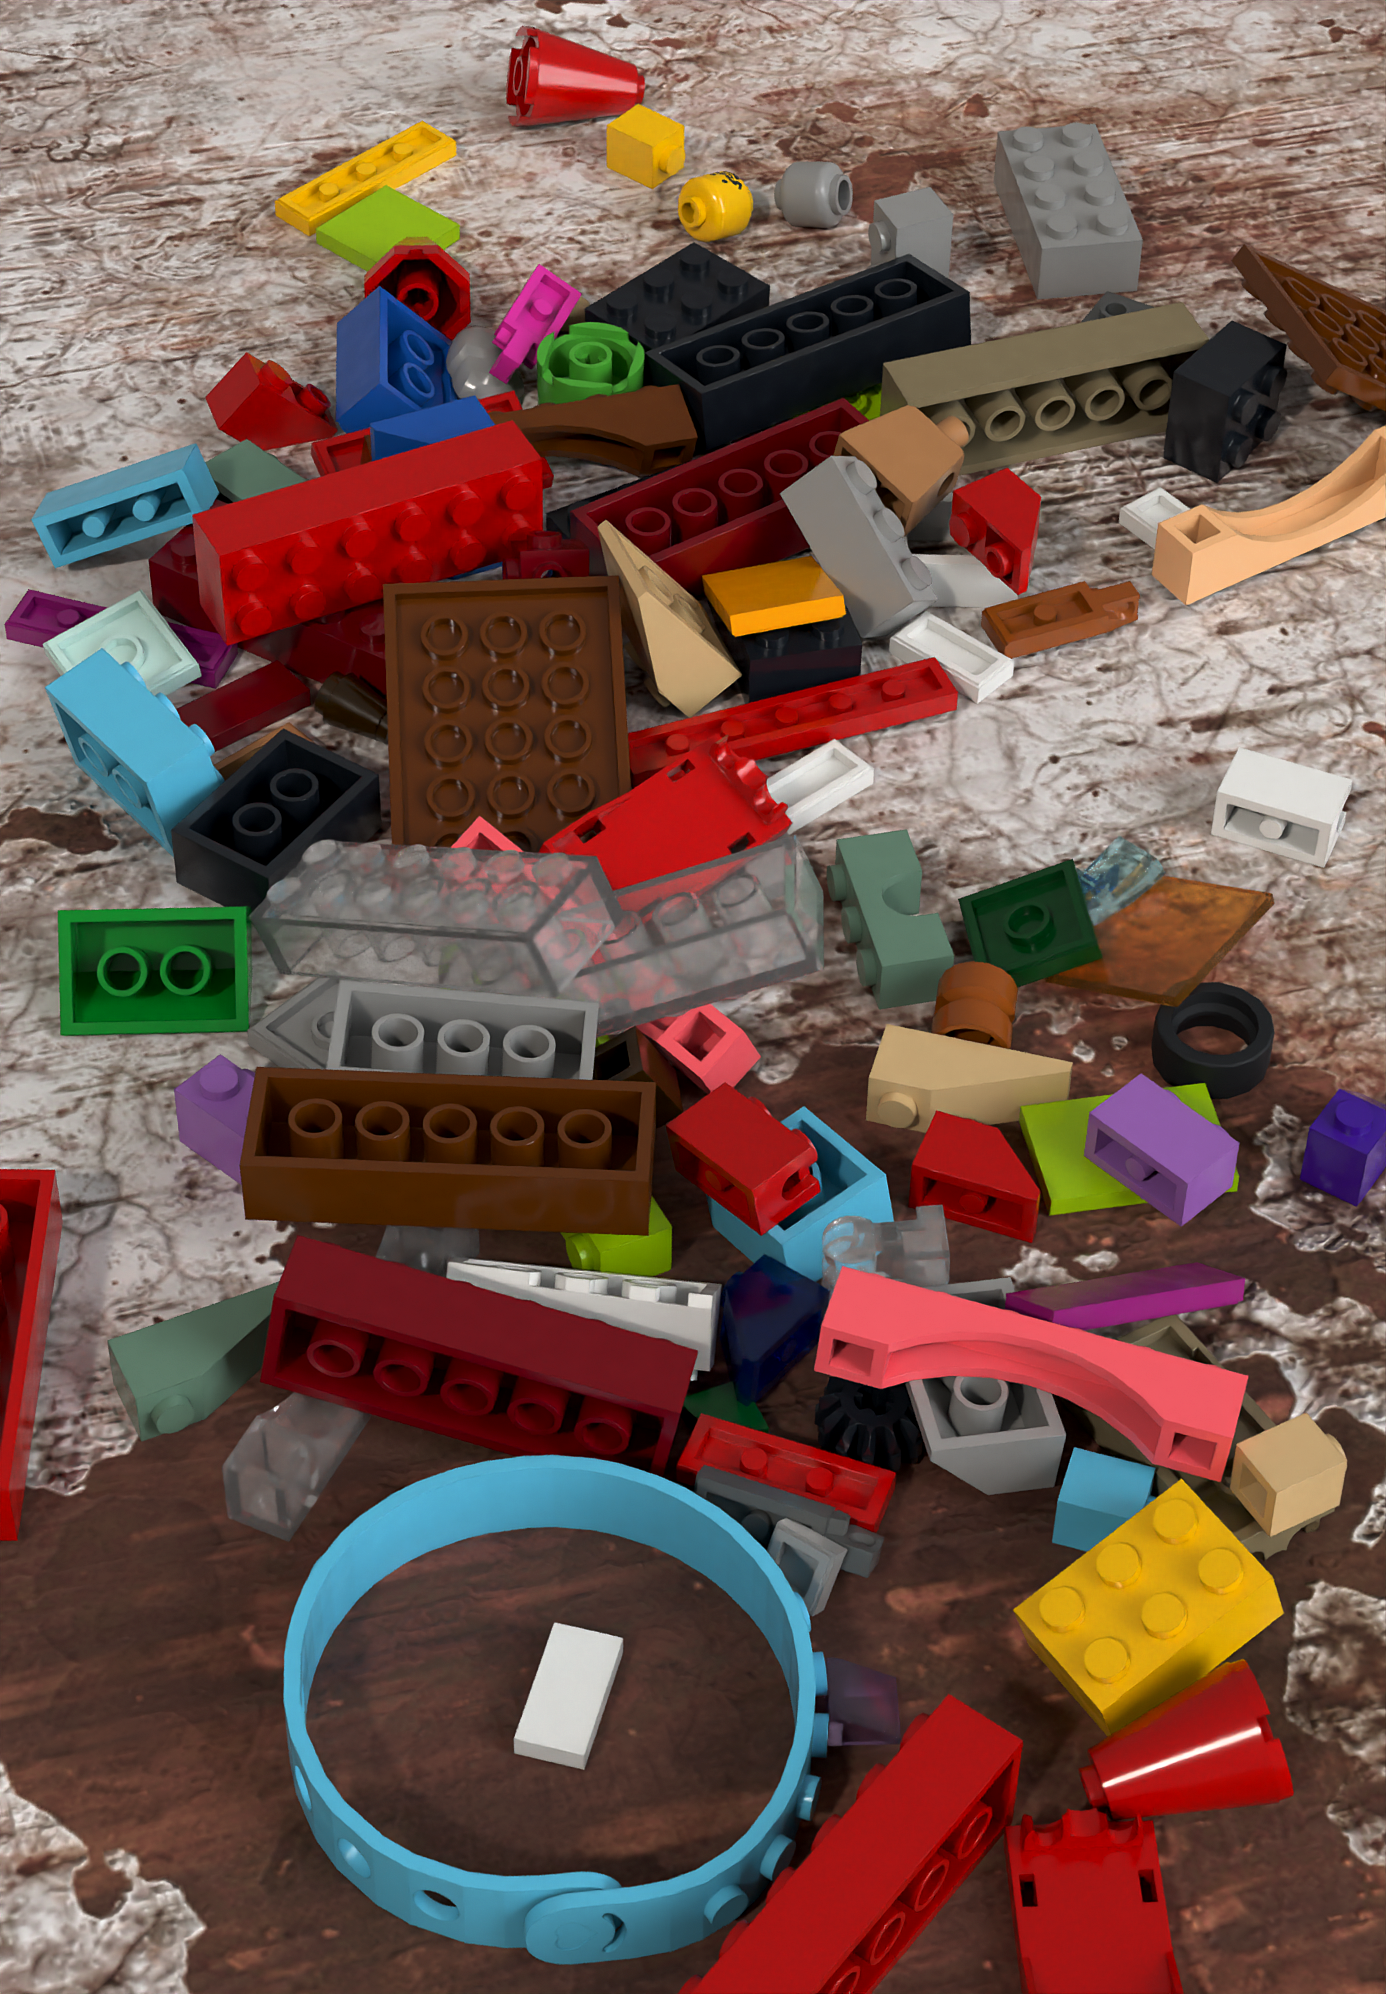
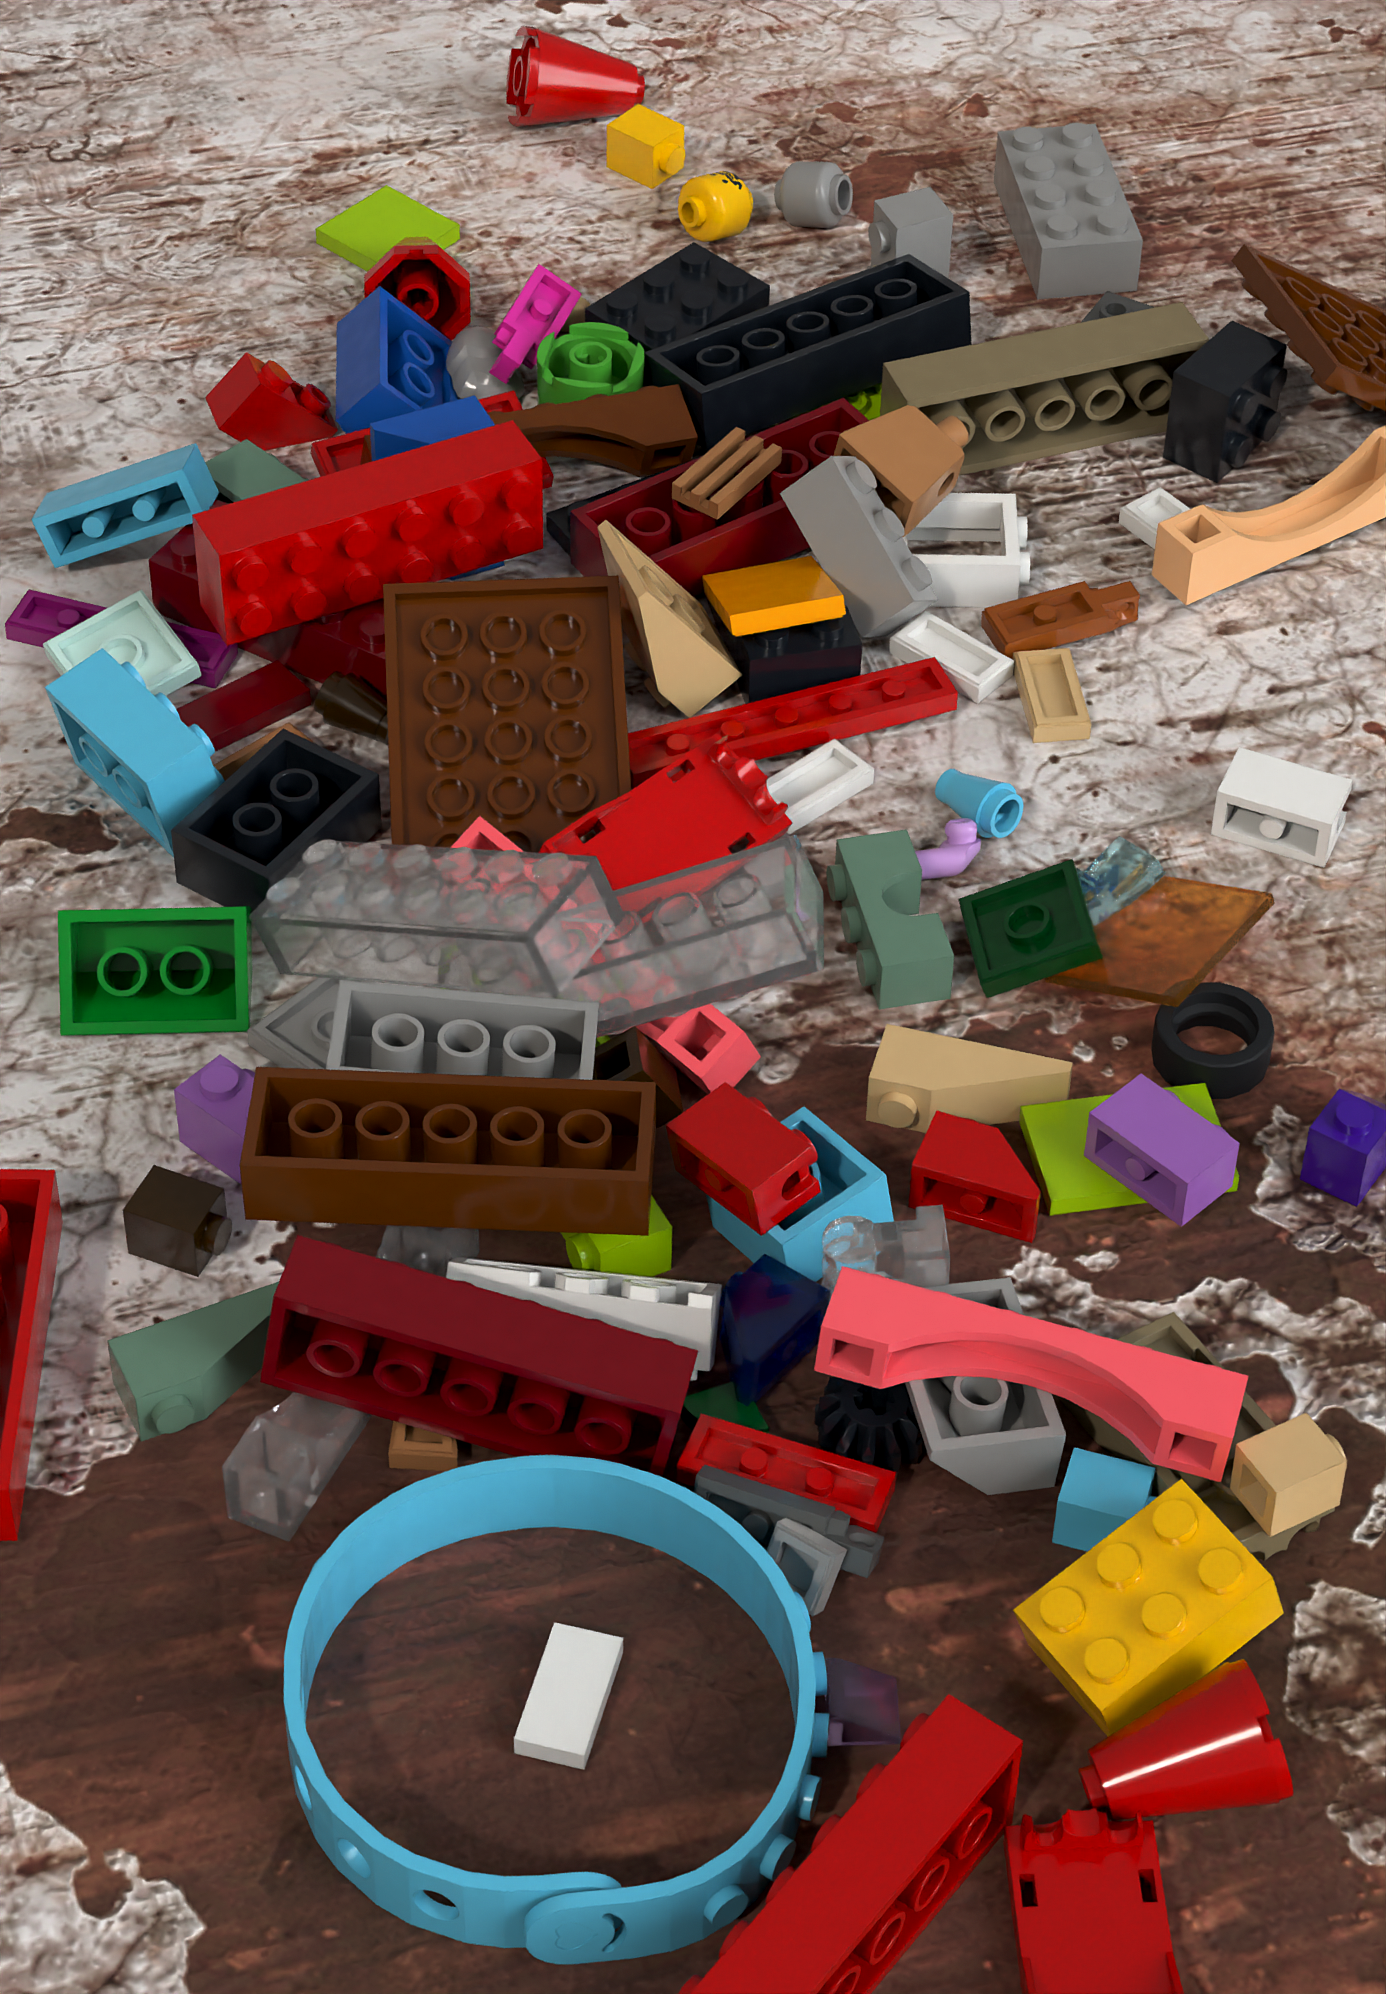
yellow tile [275,121,456,237] -> none
dark red brick [502,531,589,580] -> none
dark orange wheel [931,961,1018,1049] -> none
red slope [949,467,1041,595] -> none
magenta tile [1005,1262,1245,1330] -> none
none -> dark brown brick [123,1165,232,1277]
none -> medium nougat tile [388,1421,458,1471]
none -> medium nougat tile [672,427,782,520]
none -> lavender arm [915,818,981,880]
none -> medium azure cone [935,769,1024,838]
none -> tan tile [1013,648,1091,743]

